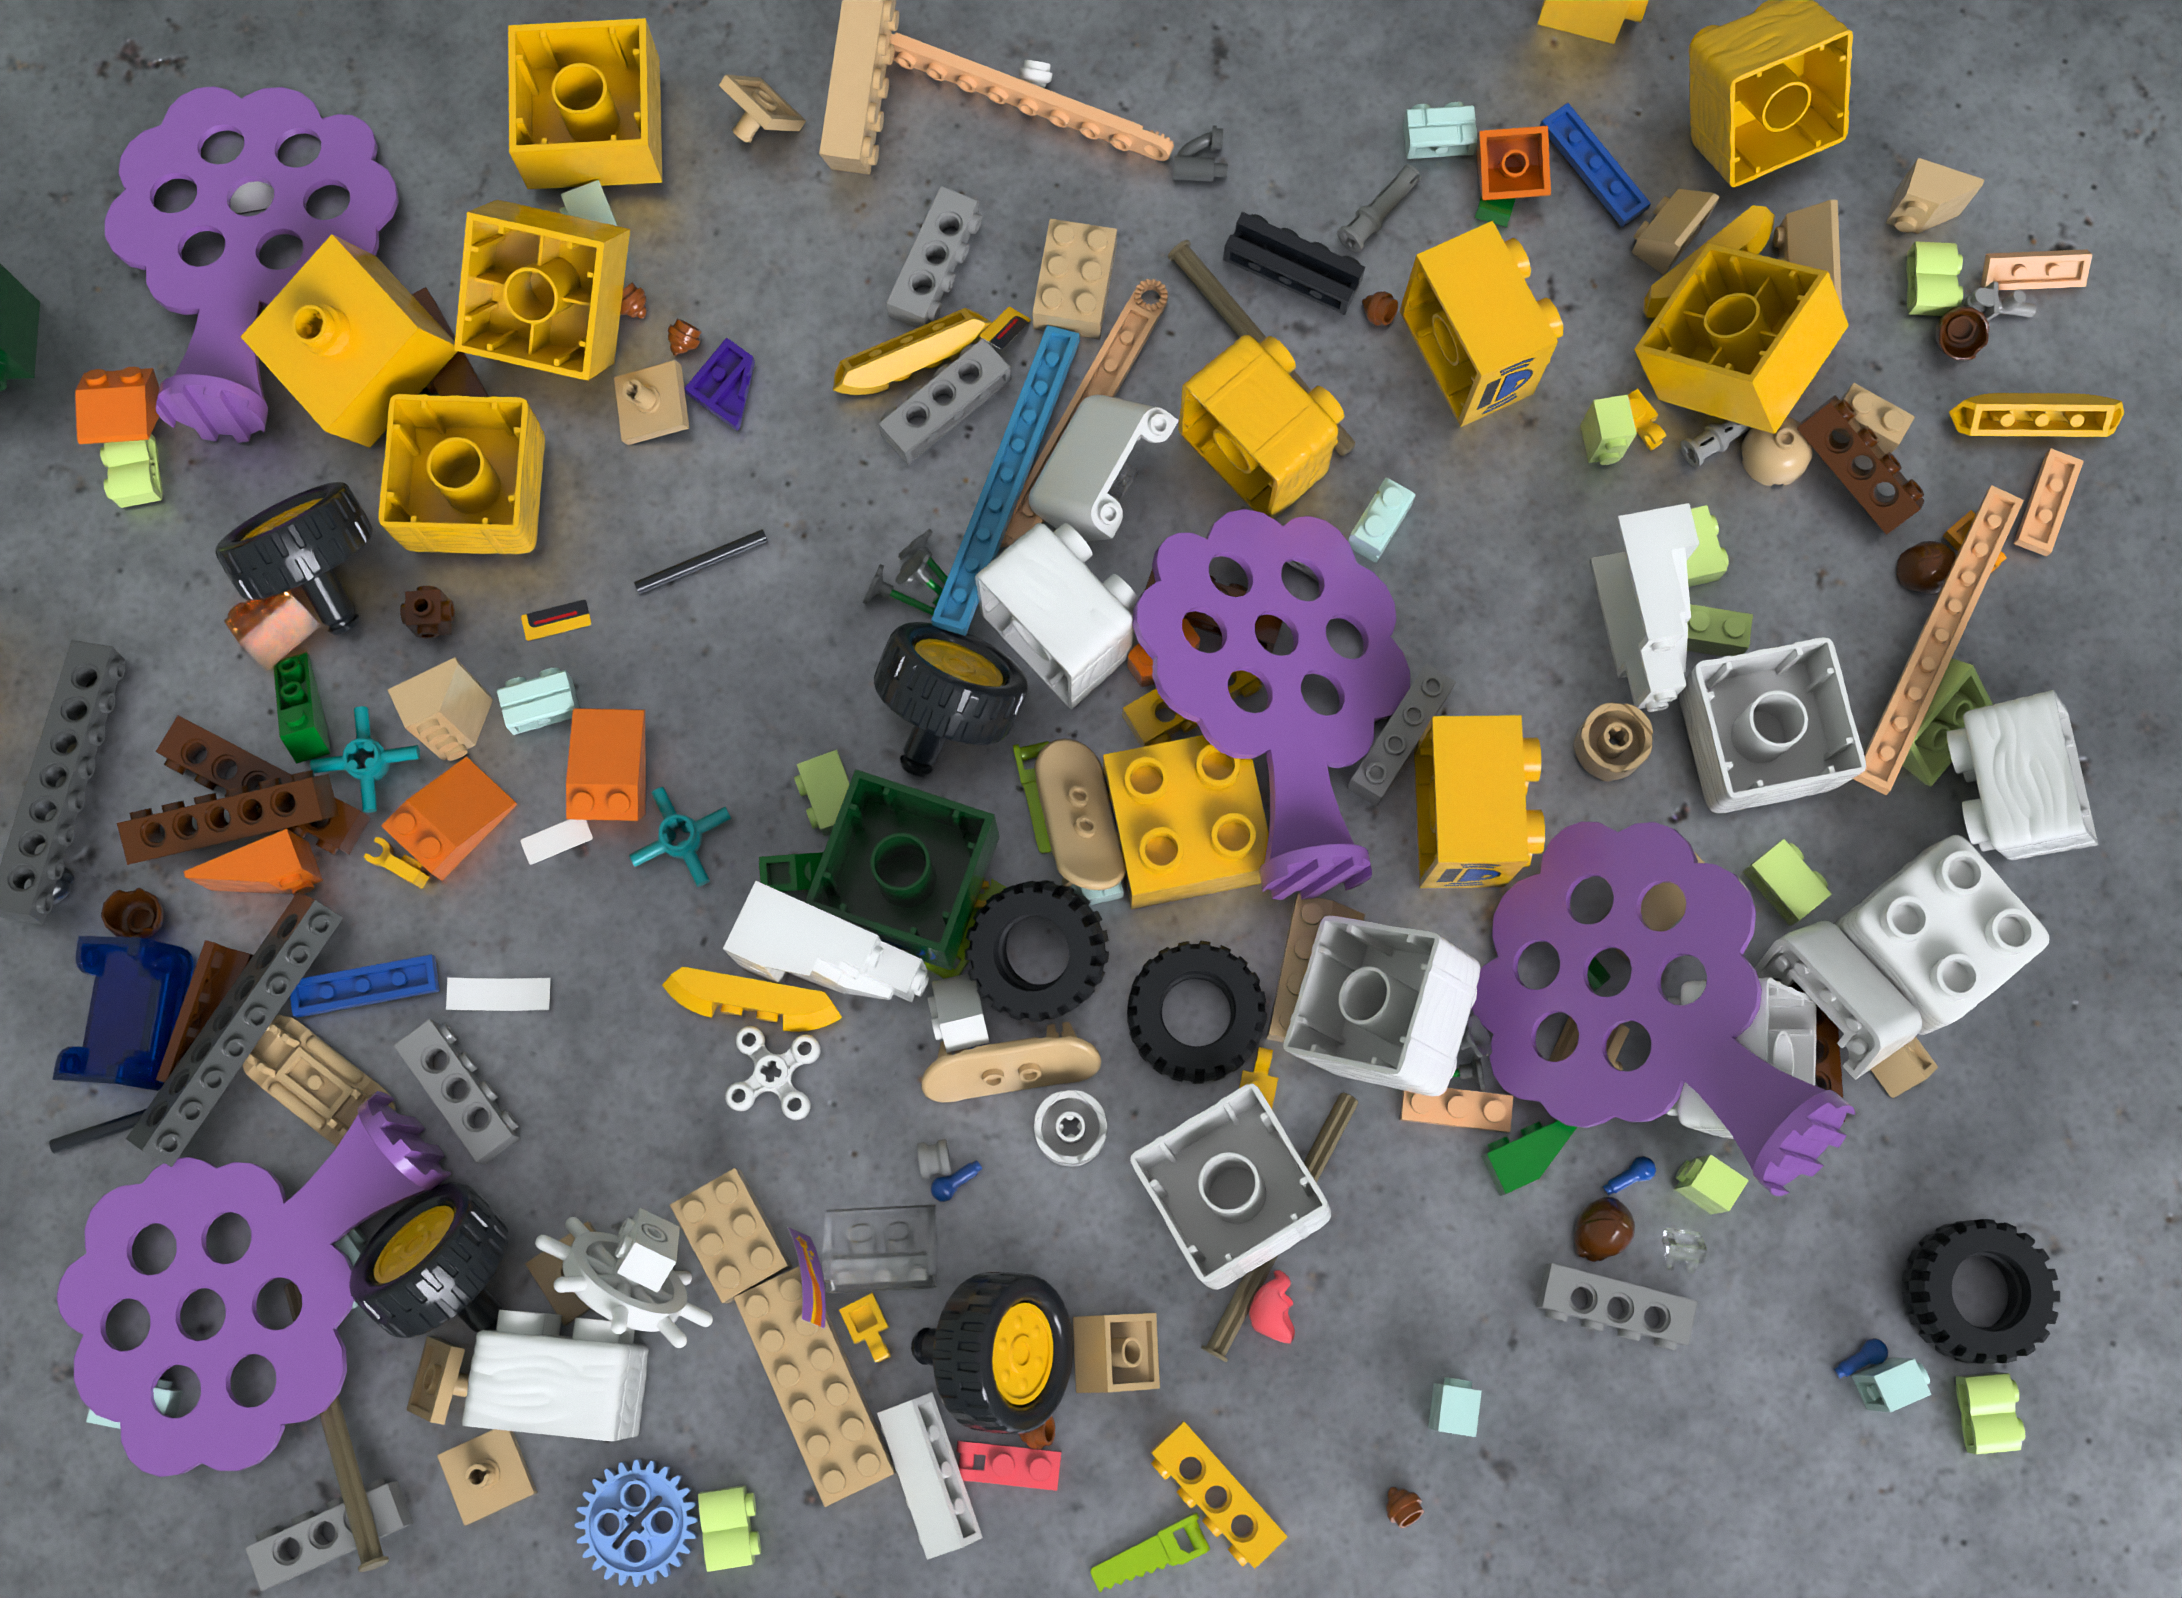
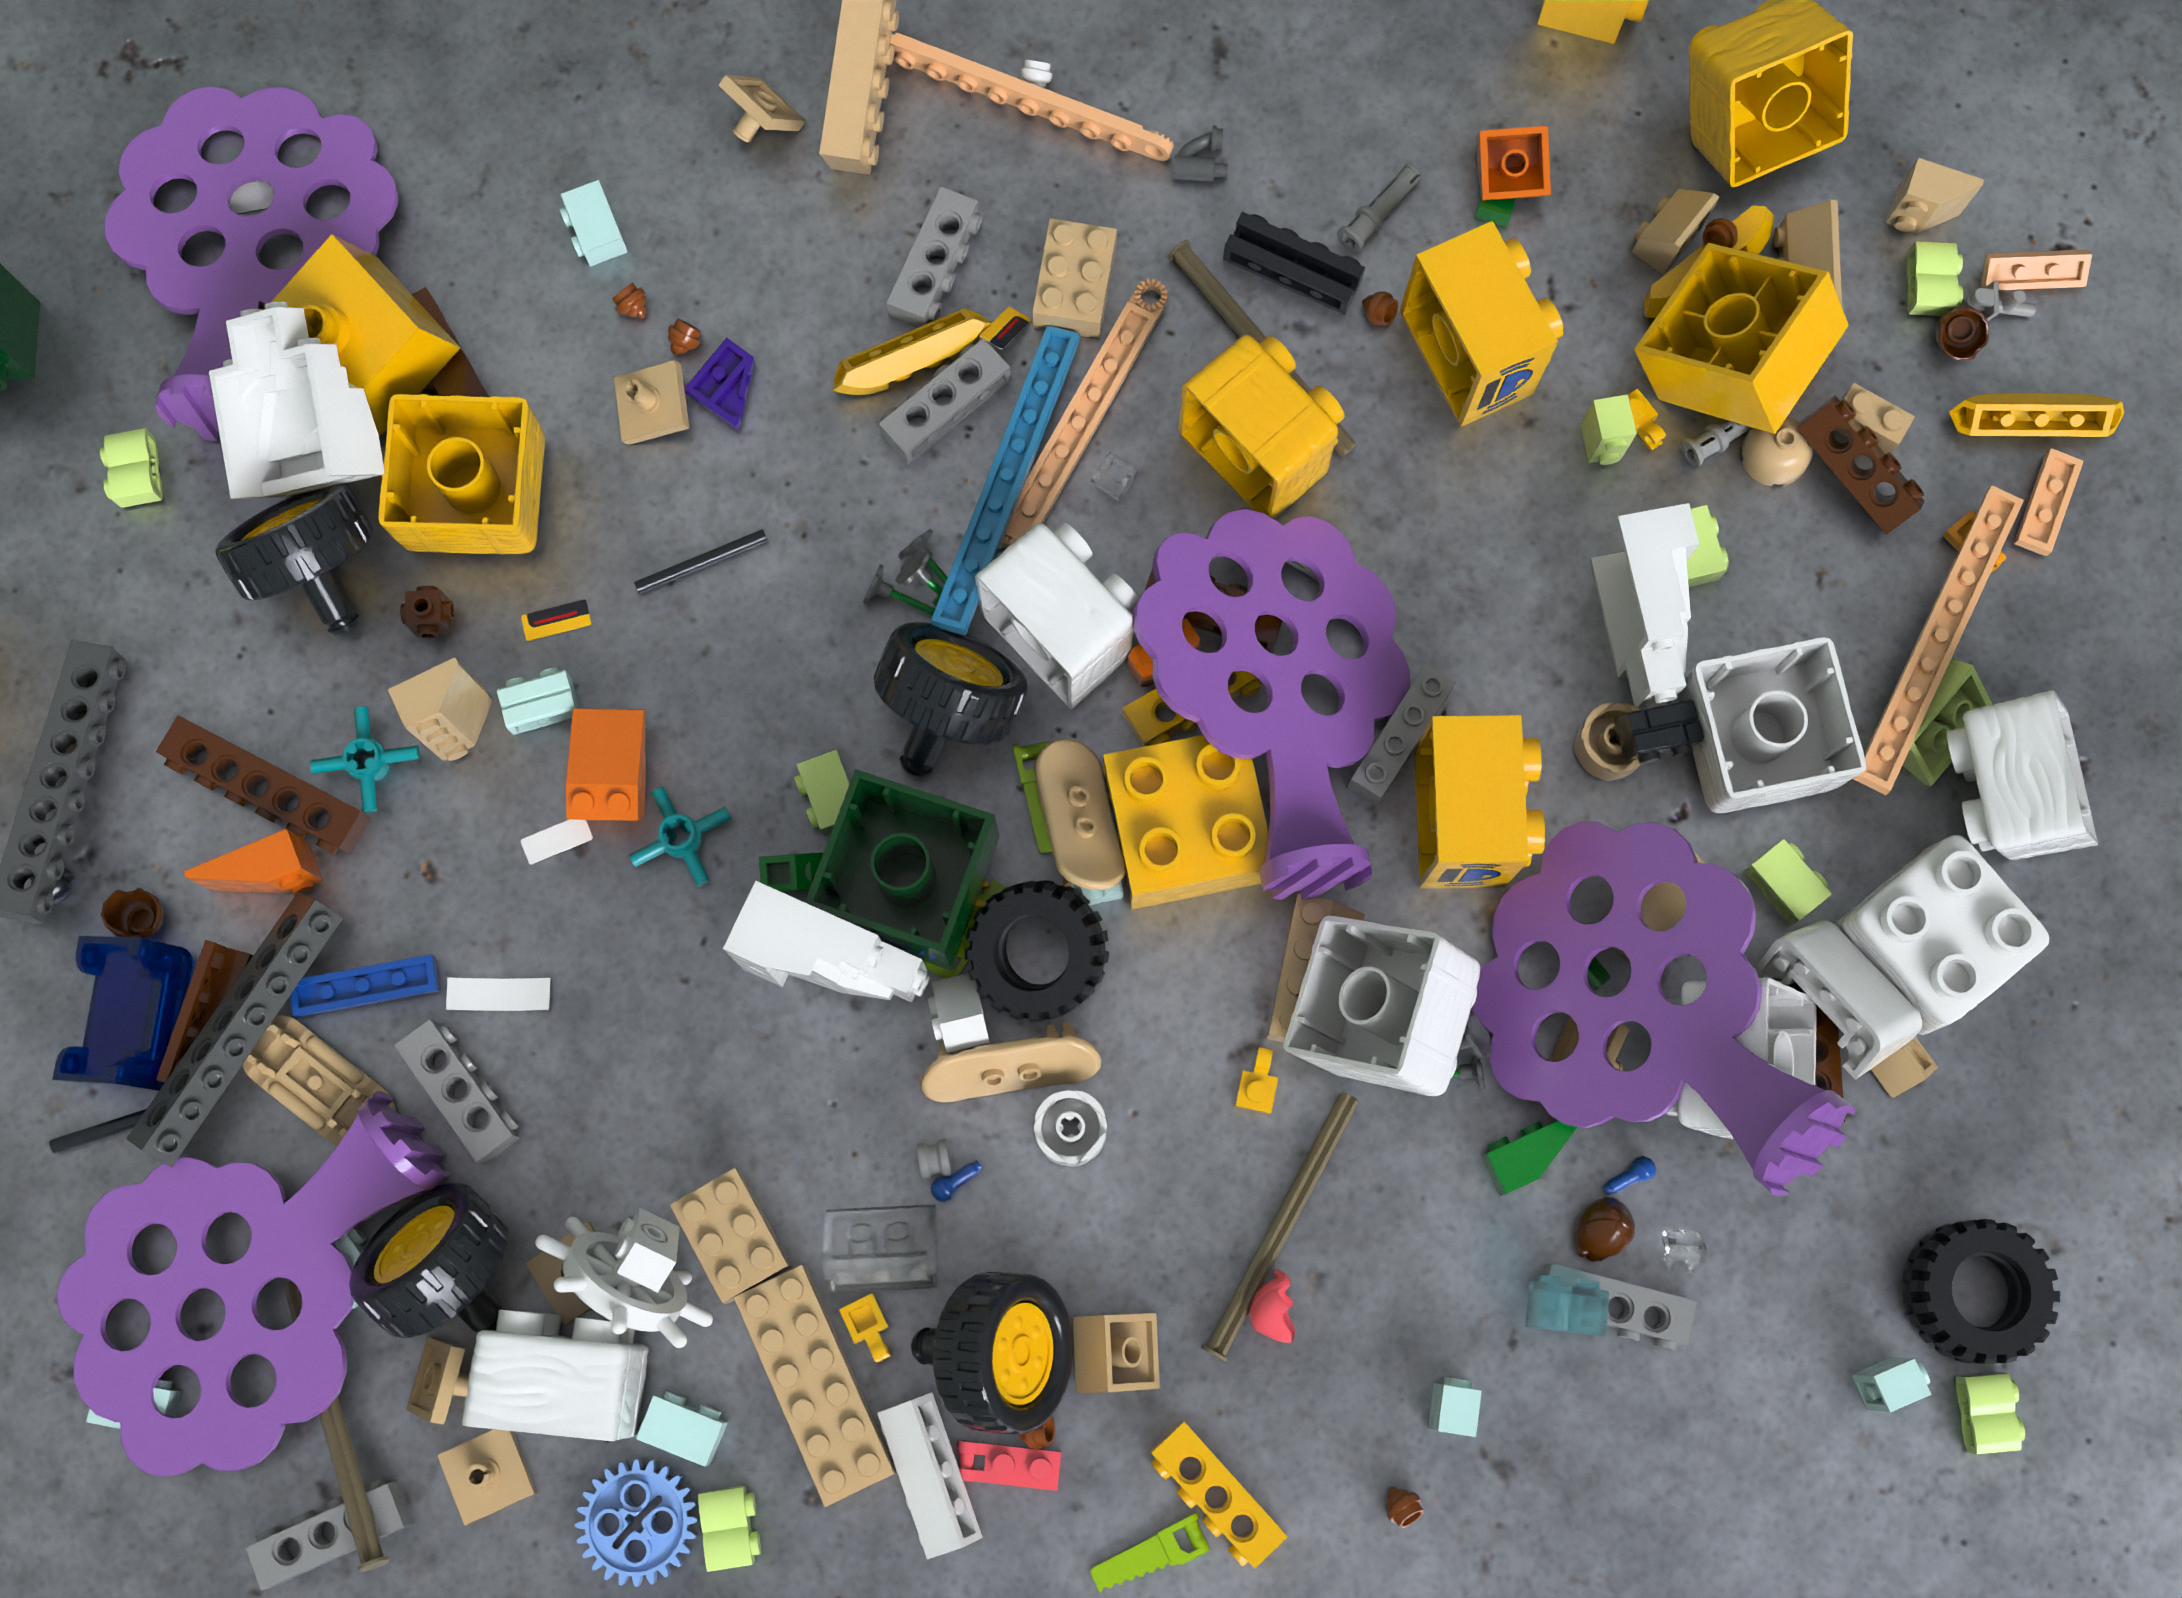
orange slope [75,367,159,444] -> none
reddish brown brick [117,770,339,865] -> none
clear orange slope [224,590,321,671] -> none
green slope [273,652,331,764] -> none
yellow plate [364,837,429,889] -> none
orange slope [381,756,517,881] -> none
yellow brick [454,199,630,381] -> none
yellow brick [508,18,662,189] -> none
yellow brick [662,967,842,1032] -> none
white gear [725,1026,821,1120] -> none
medium lavender sticker [787,1227,826,1329] -> none
white windscreen [1029,395,1179,542] -> none
black tyre [1127,941,1267,1084] -> none
white brick [1130,1084,1331,1290] -> none
light aqua brick [1348,477,1415,563] -> none
light nougat plate [1400,1088,1513,1133] -> none
light aqua brick [1403,102,1478,159] -> none
blue plate [1540,103,1651,227] -> none
yellowish green brick [1674,1154,1749,1215] -> none
yellowish green brick [1687,604,1753,657] -> none
blue piece [1833,1338,1888,1379] -> none
reddish brown hair [1897,541,1957,595] -> none
none -> white panel [209,302,385,499]
none -> light aqua brick [636,1391,728,1467]
none -> clear light blue brick [1525,1275,1610,1337]
none -> black brick [1614,699,1704,764]
none -> dark orange plate [1702,218,1738,248]

